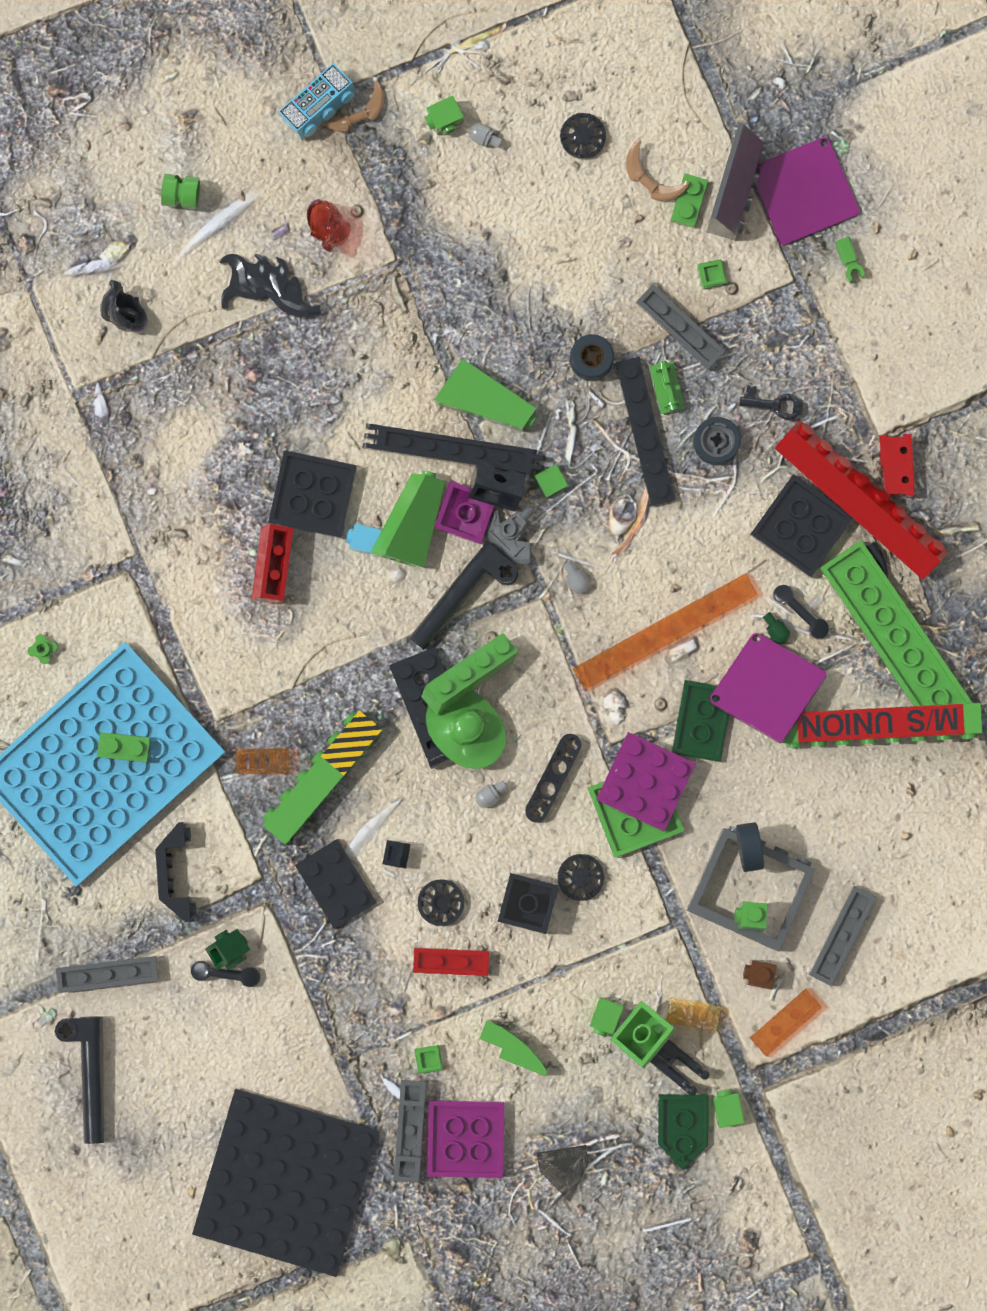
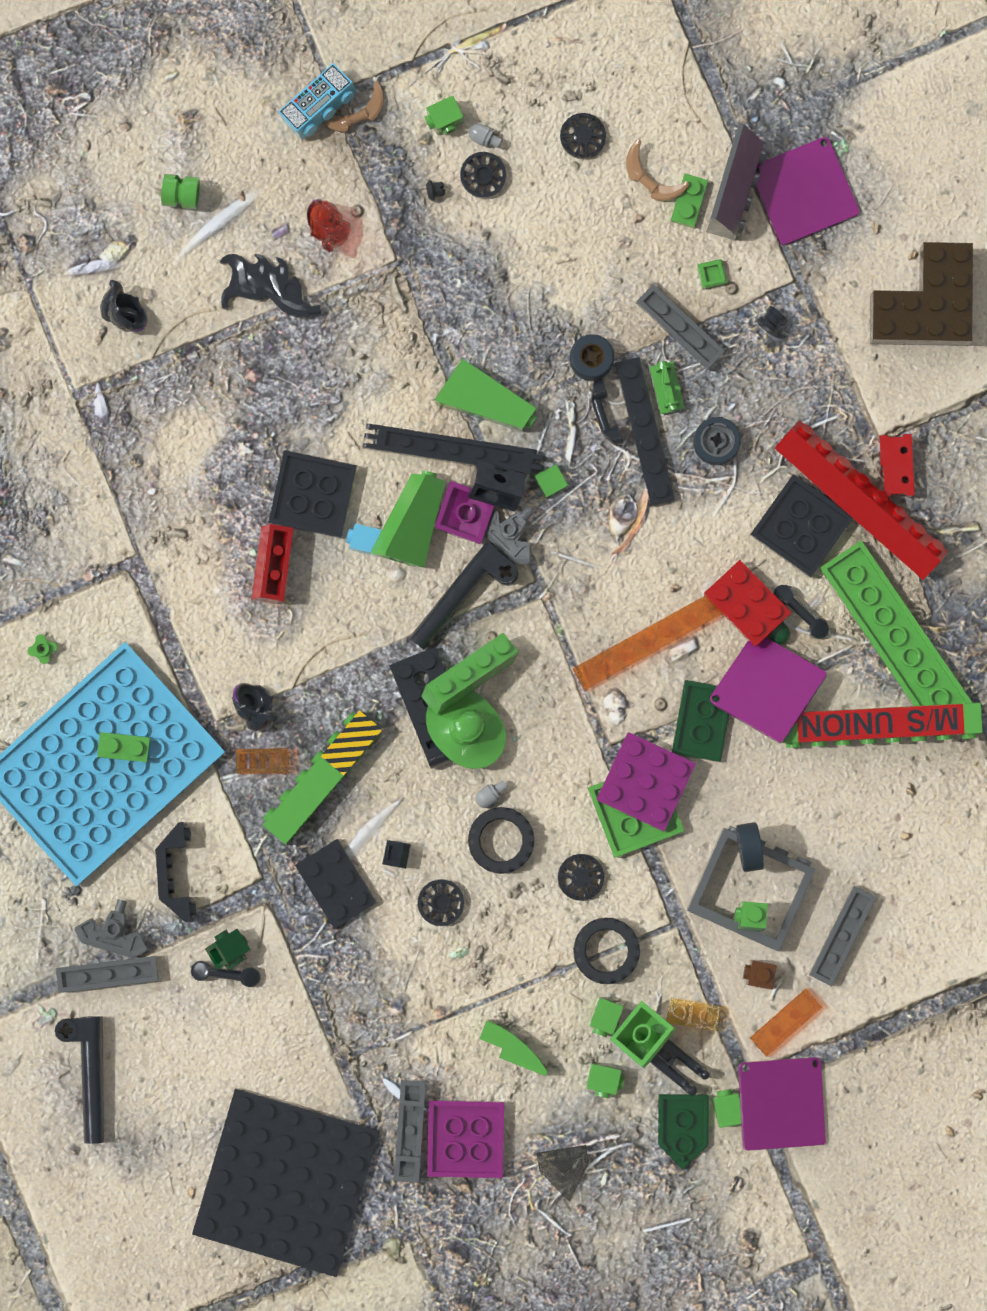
red plate [413,948,489,976] -> none
bright green tile [414,1045,443,1074] -> none
black brick [497,873,559,934] -> none
black beam [525,734,582,823] -> none
light grey cylinder [563,560,590,594] -> none
black piece [739,385,803,421] -> none
bright green bar [835,237,865,282] -> none
black helmet [866,541,889,580] -> none
none -> dark grey piece [74,899,147,958]
none -> black hair [232,683,278,732]
none -> black piece [426,180,445,201]
none -> black wheel [460,152,506,198]
none -> black tyre [468,807,535,874]
none -> black tyre [573,917,640,984]
none -> bright green brick [586,1063,625,1098]
none -> black bar [591,379,624,446]
none -> red plate [704,560,792,648]
none -> magenta piece [738,1057,826,1151]
none -> black wheel [756,306,788,337]
none -> dark brown brick [870,242,973,346]

